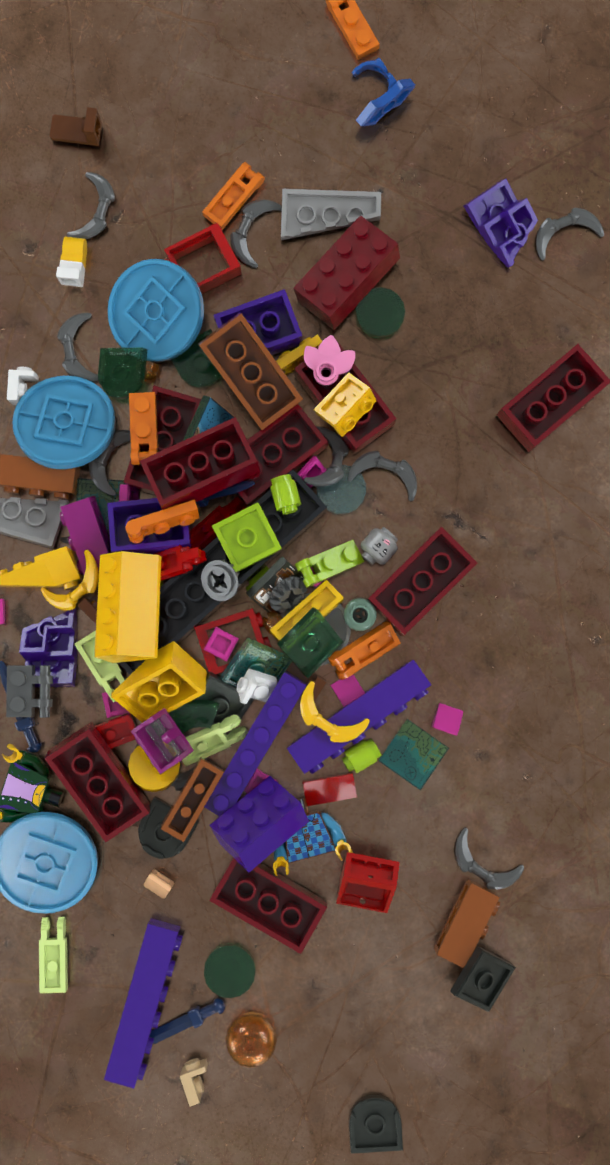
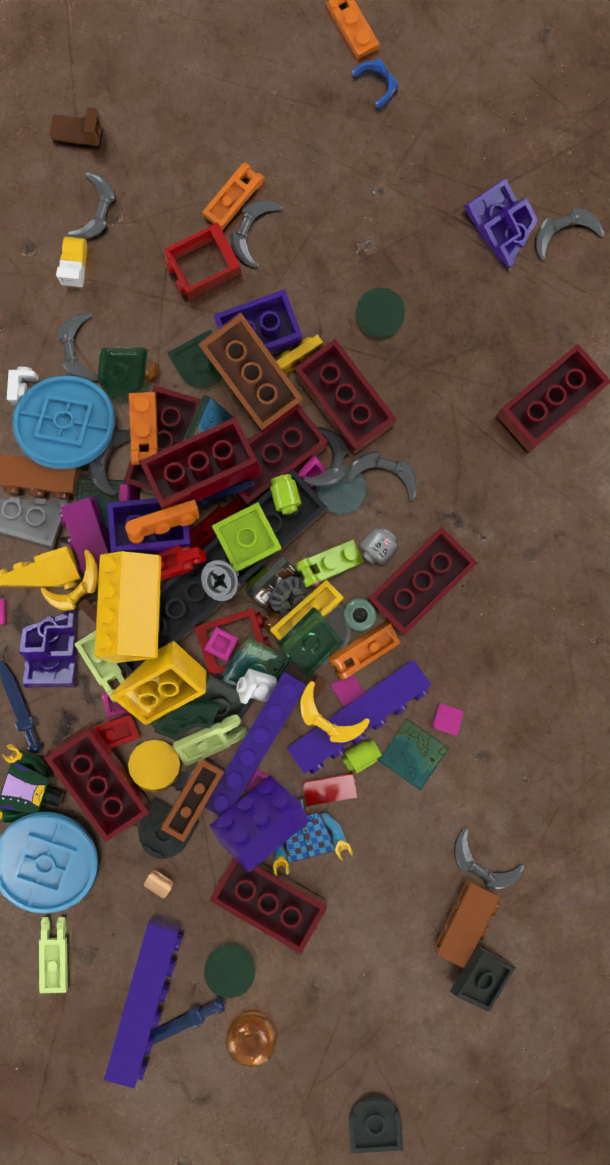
dark grey plate [6,665,53,718] -> none
dark azure plate [108,259,204,362] -> none
magenta window [131,708,194,774] -> none
tan bracket [180,1058,208,1107] -> none
light grey wing [281,189,381,240] -> none
dark red brick [293,215,400,330] -> none
bright pink plate [304,335,355,386] -> none
yellow bracket [314,373,376,437] -> none
red window [336,852,400,913] -> none
blue tile [356,79,415,126] -> none

